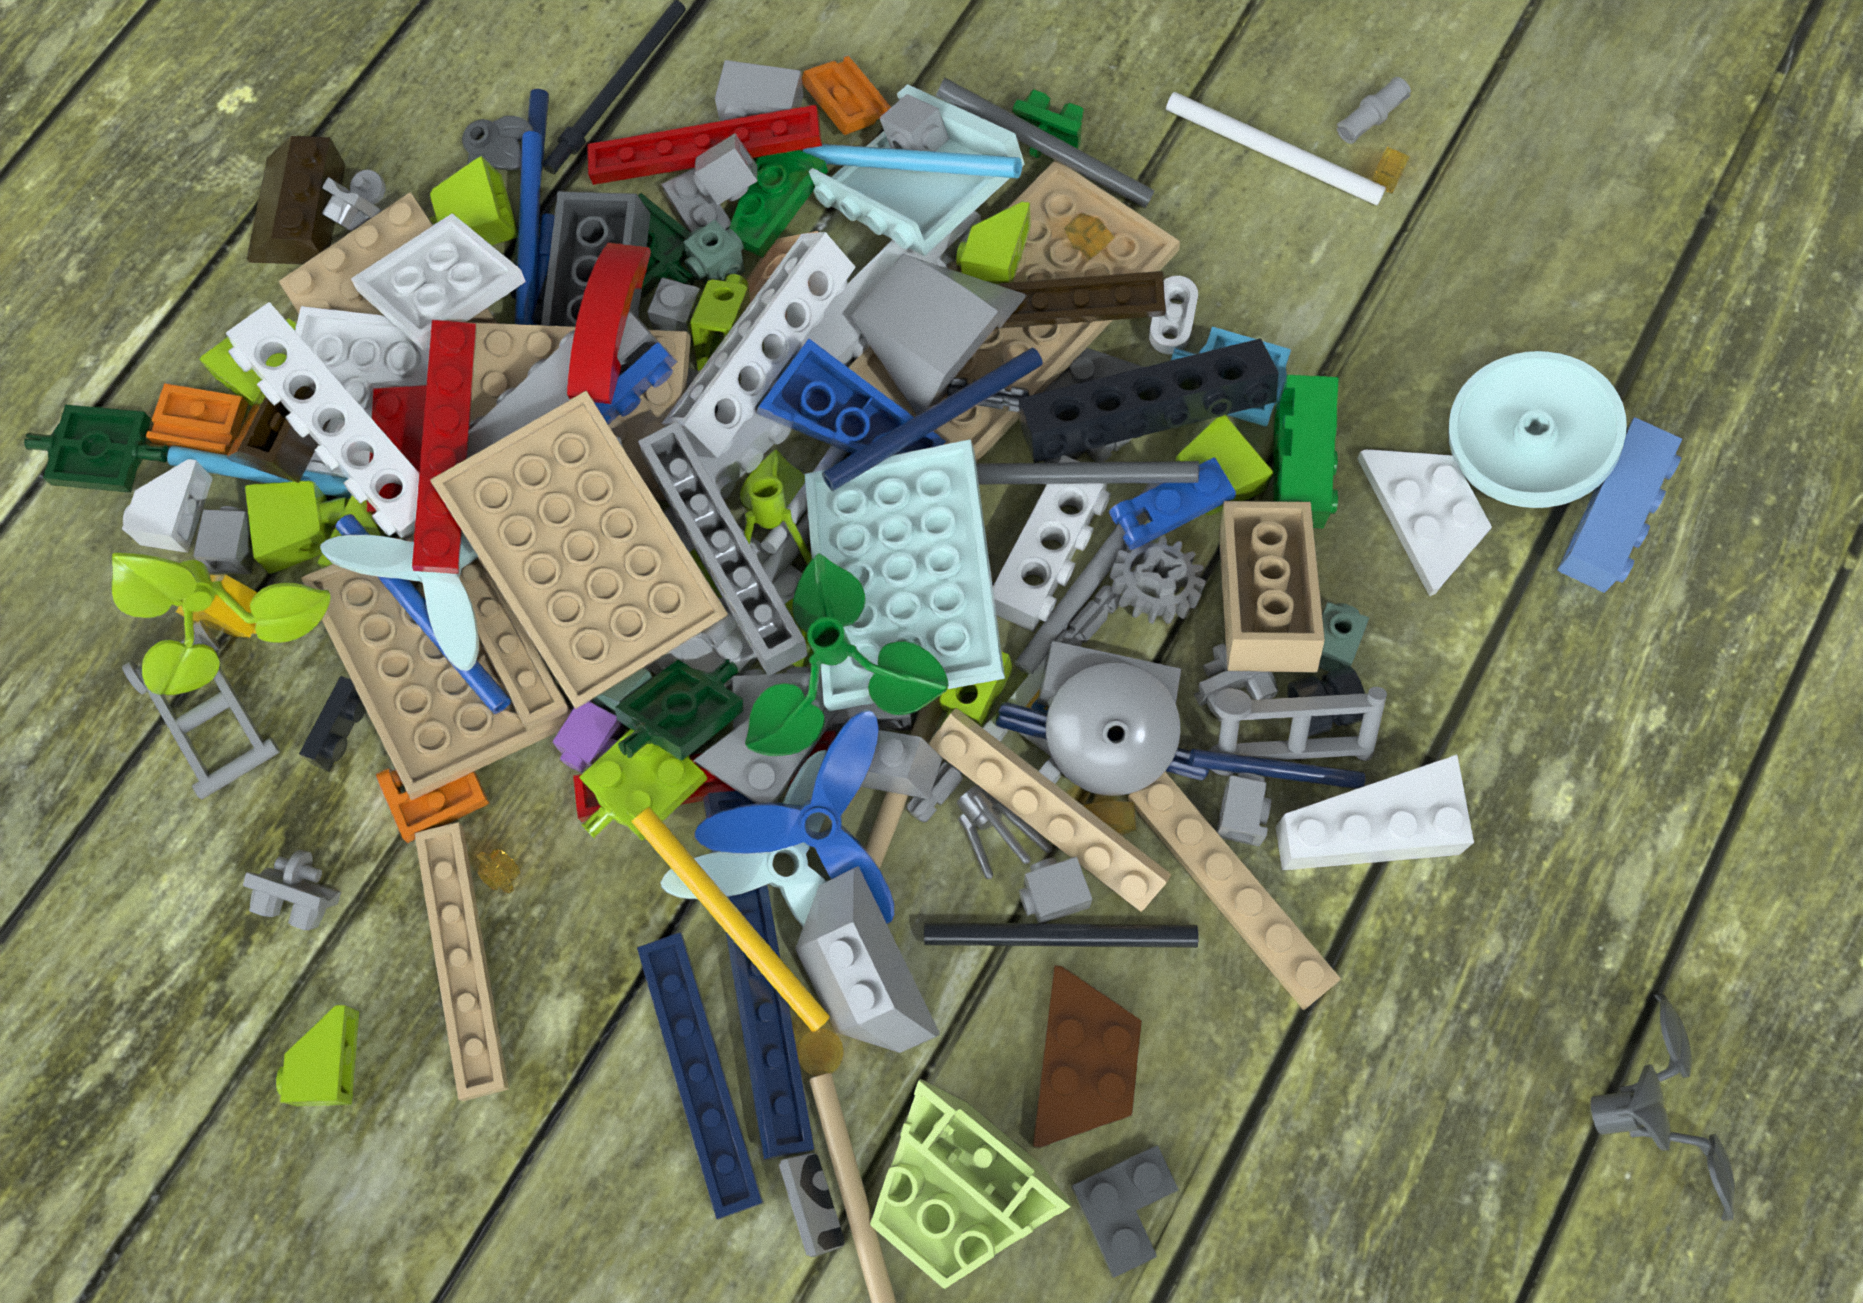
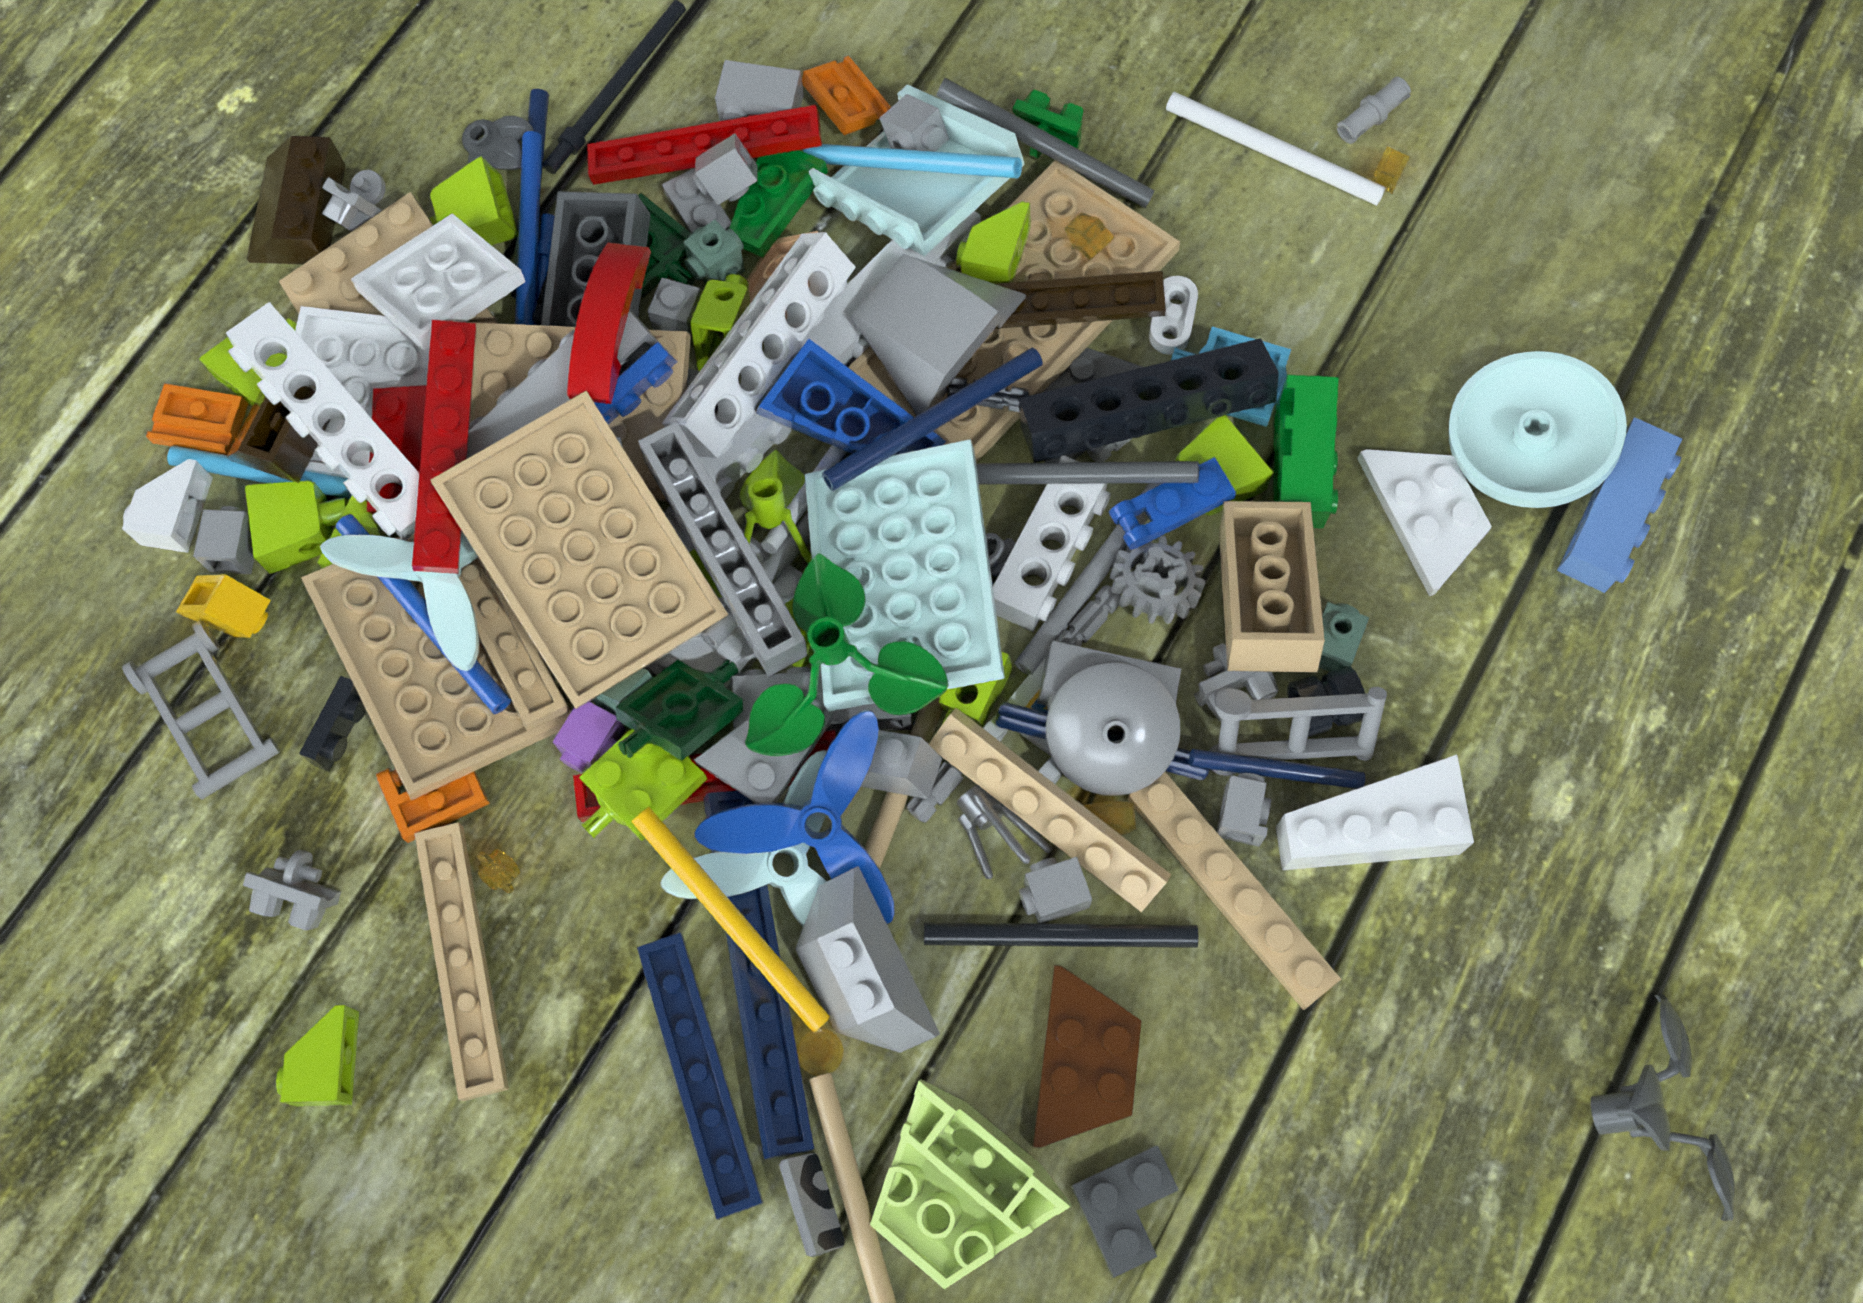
dark green plate [24,404,169,493] -> none
lime plant [111,553,331,695] -> none
none -> light grey plate [986,533,1016,576]

